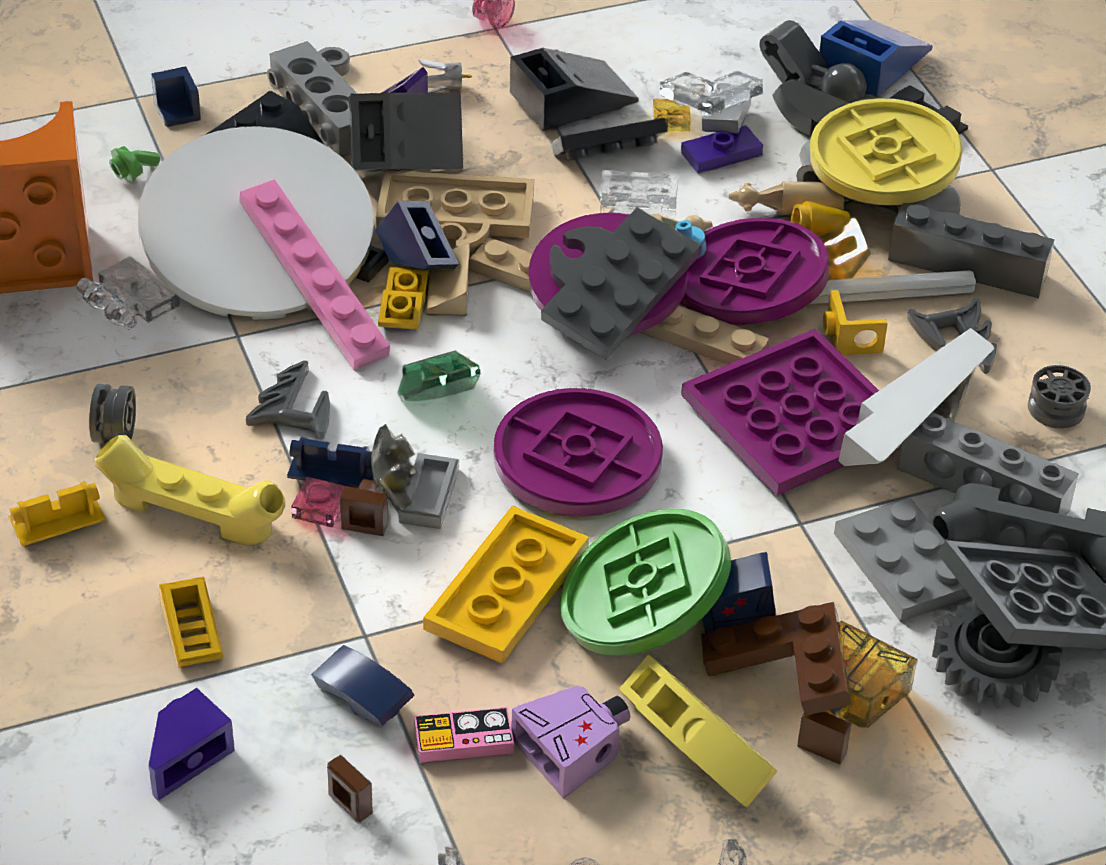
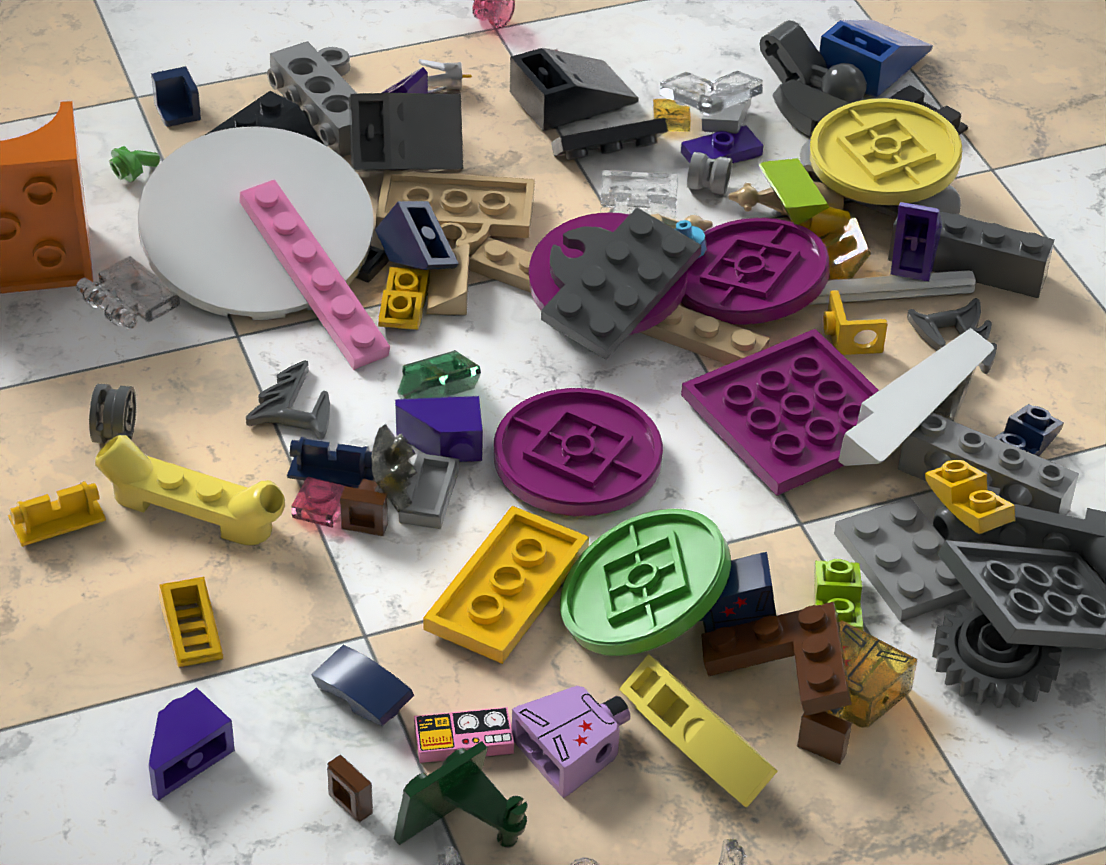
dark grey wheel [1028,365,1091,428] -> none
none -> dark green plate [393,741,528,848]
none -> dark purple slope [395,396,483,462]
none -> light grey wheel [687,152,732,195]
none -> lime slope [759,158,829,225]
none -> lime slope [814,559,864,642]
none -> dark purple slope [890,202,942,282]
none -> yellow slope [925,460,1015,534]
none -> dark blue slope [994,404,1064,457]

